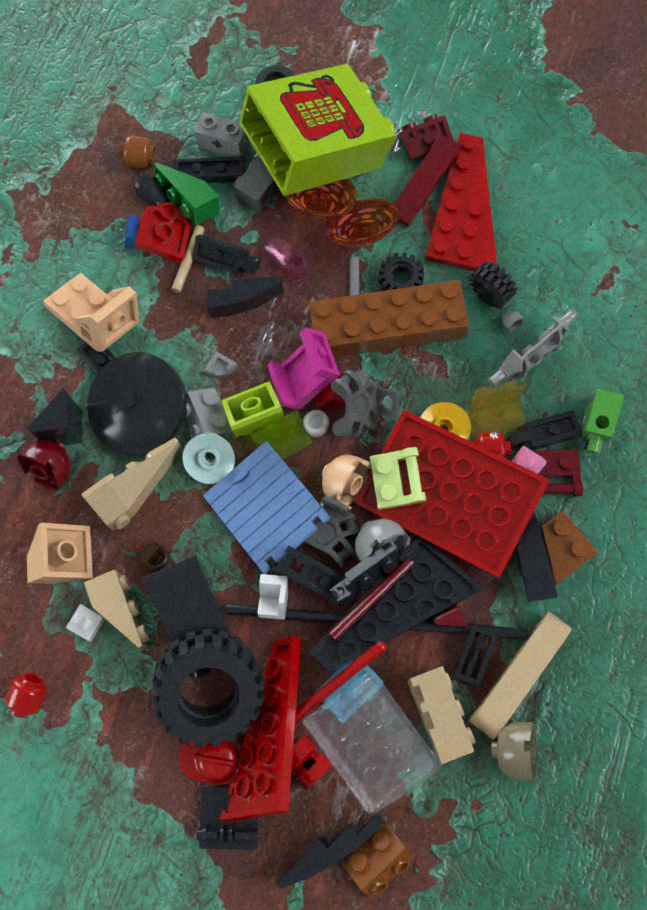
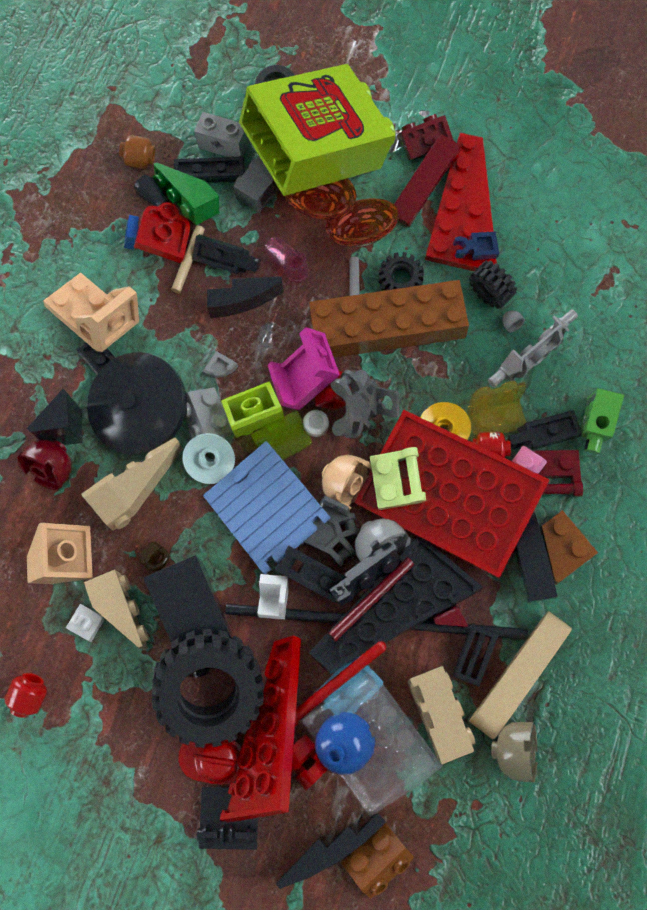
none -> blue cylinder [315,712,376,775]
none -> dark blue plate [453,231,499,260]

